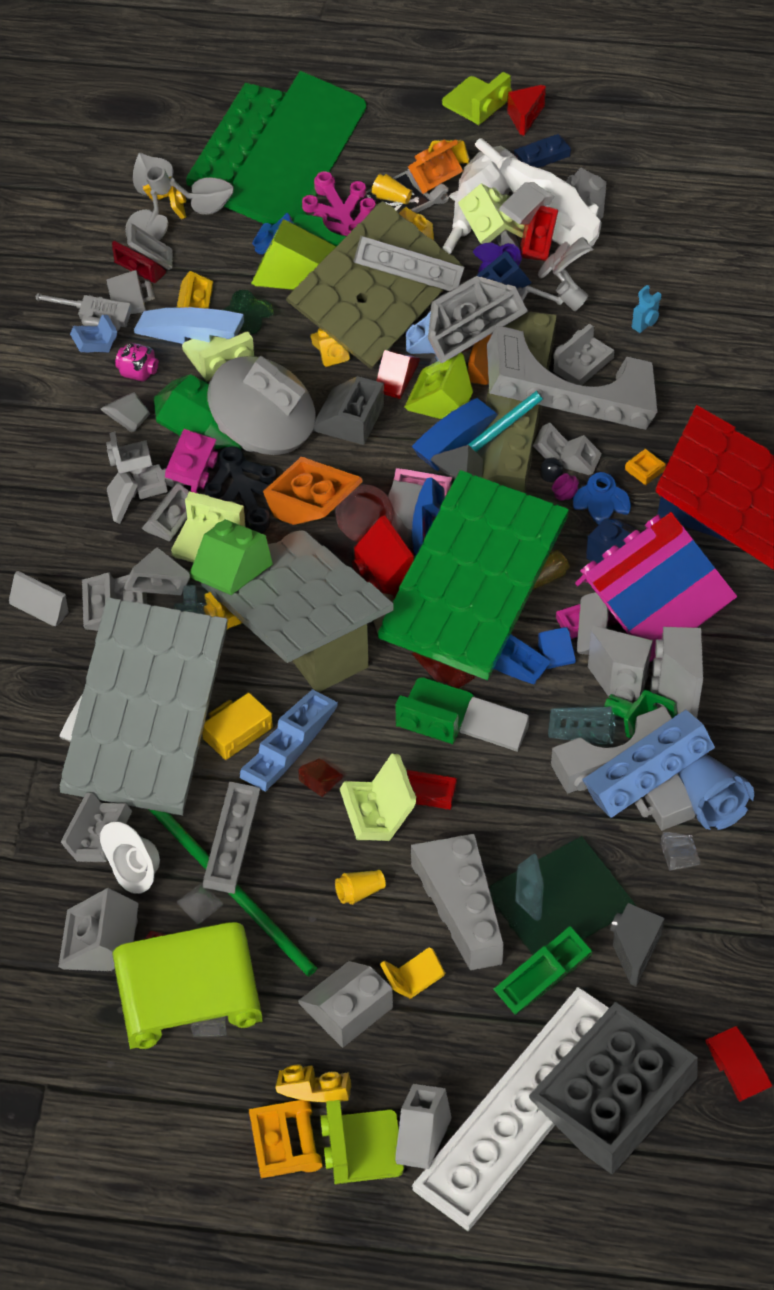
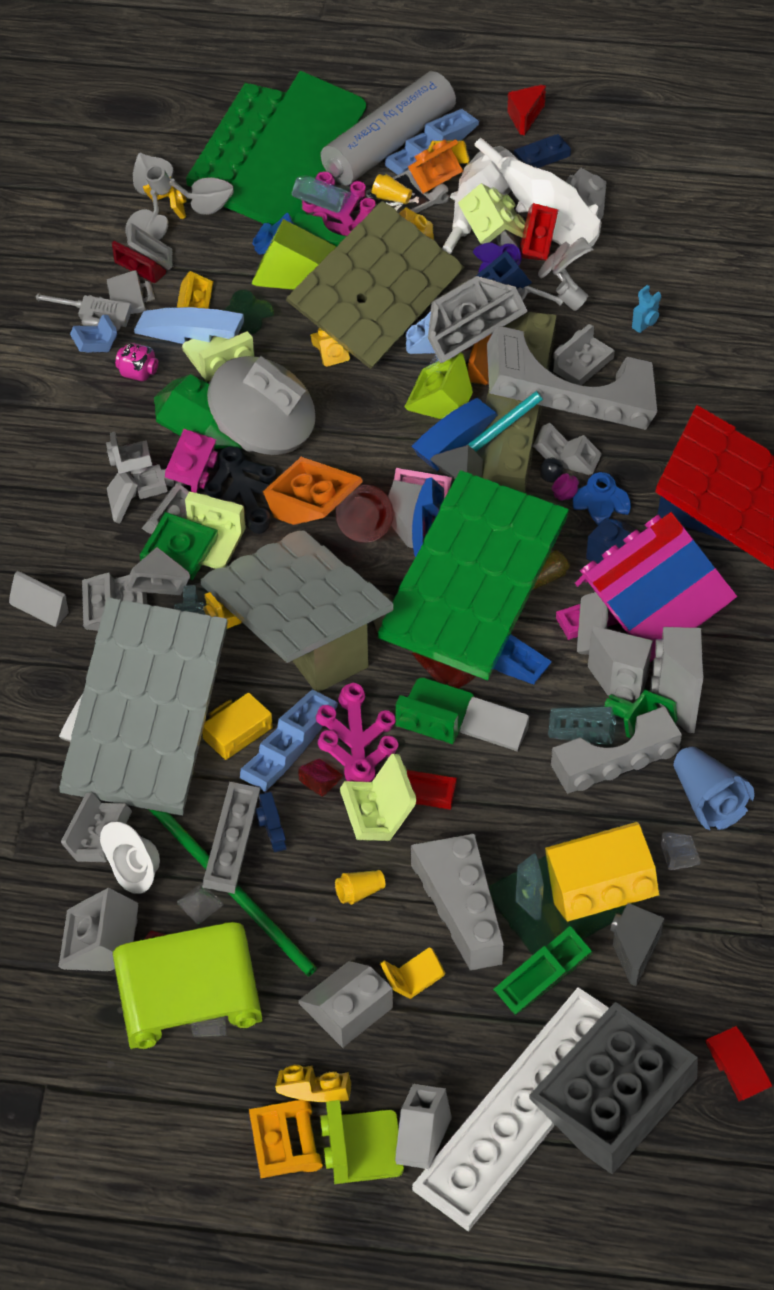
light grey piece [101,392,151,432] -> none
bright green slope [190,519,273,595] -> none
dark grey slope [312,376,384,445] -> none
red slope [352,516,413,599] -> none
light grey plate [353,236,464,291] -> none
slope [376,350,420,399] -> none
lime bracket [442,72,512,125] -> none
light grey slope [499,182,555,225] -> none
blue slope [538,627,576,669] -> none
medium blue brick [582,710,715,818] -> none
light orange tile [625,449,666,485] -> none
light grey piece [634,773,695,831] -> none
none -> green tile [139,512,218,580]
none -> dark blue plate [255,792,286,853]
none -> clear light blue slope [292,175,351,213]
none -> dark pink plant [316,683,398,782]
none -> light grey piece [321,71,456,186]
none -> medium blue slope [385,109,479,175]
none -> yellow slope [545,822,659,922]

